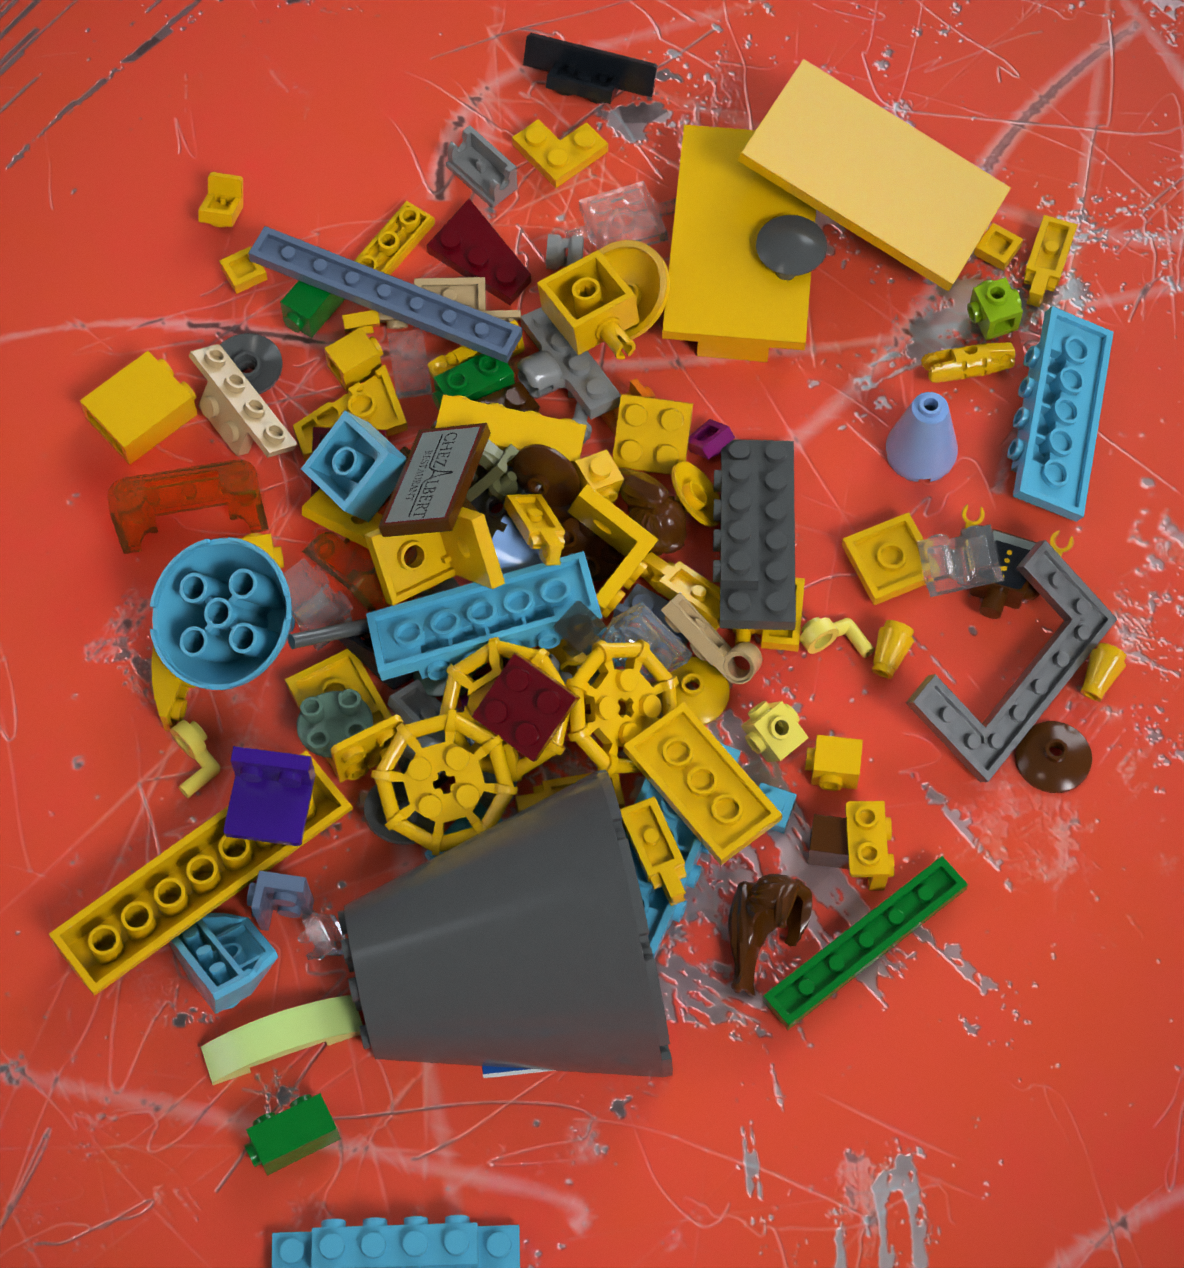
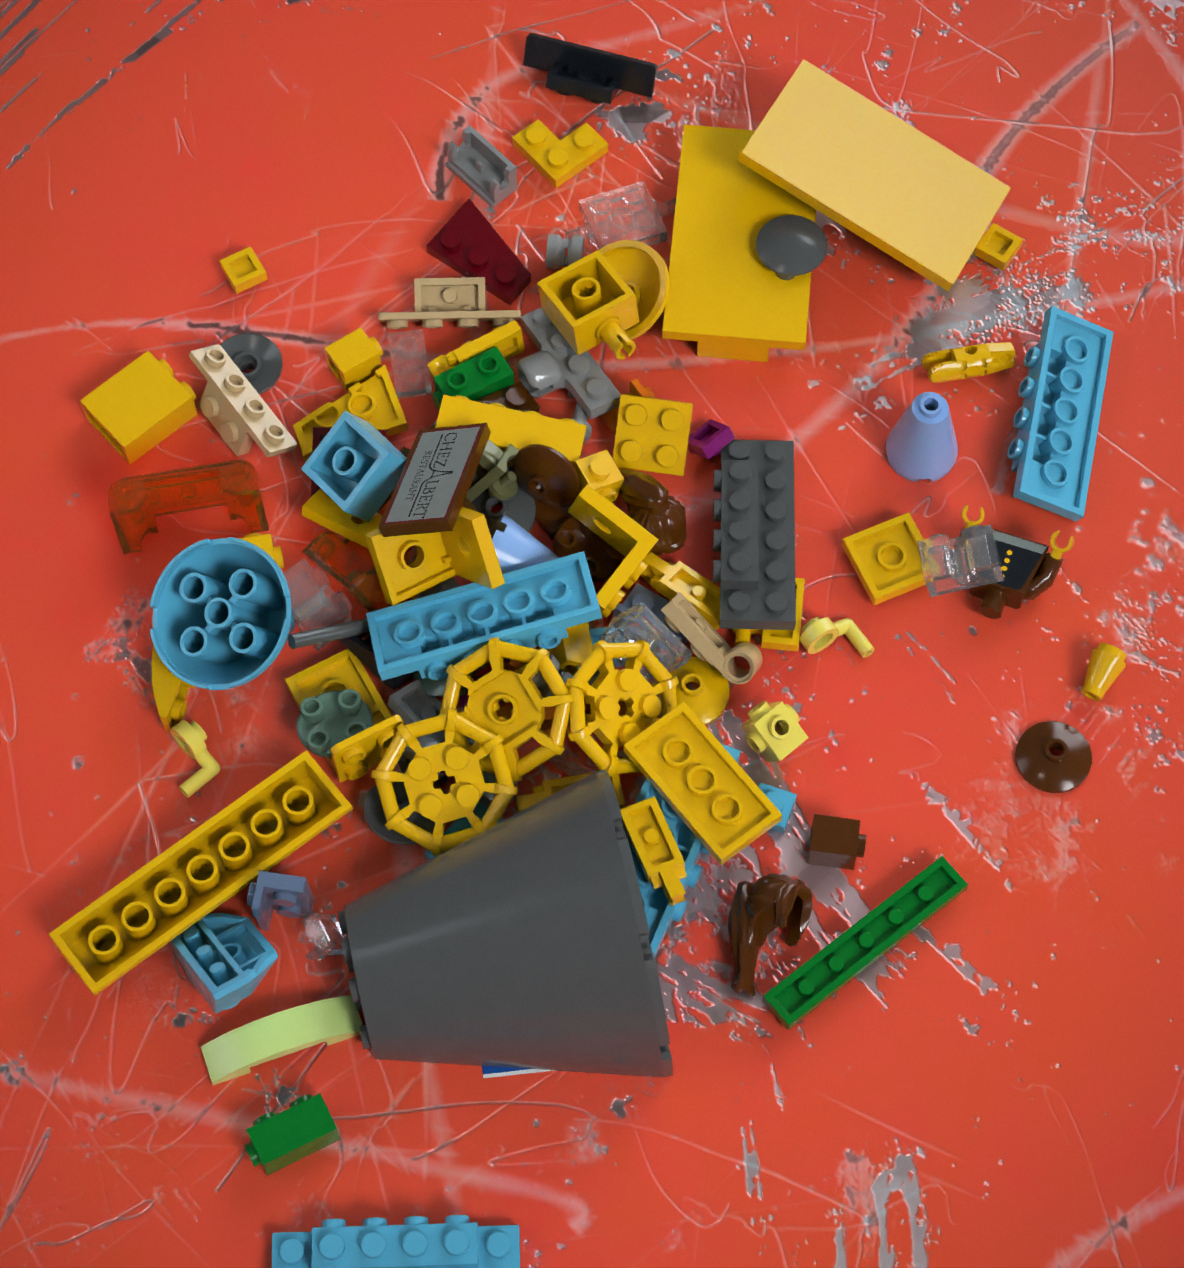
yellow bracket [198,172,243,228] -> none
dark purple bracket [223,746,316,846] -> none
sand blue plate [248,226,522,363] -> none
green brick [280,281,345,338] -> none
yellow plate [342,310,380,335] -> none
yellow tile [354,201,435,275] -> none
dark red plate [471,653,580,762] -> none
yellow hinge [504,494,565,566] -> none
clear smoke bracket [553,601,606,658] -> none
yellow dish [672,461,720,527] -> none
yellow brick [805,735,863,791] -> none
yellow bracket [845,801,894,891] -> none
yellow cone [872,620,914,679] -> none
flat silver plate [906,540,1117,782] -> none
lime brick [967,277,1023,340] -> none
yellow hinge [1024,215,1078,308] -> none

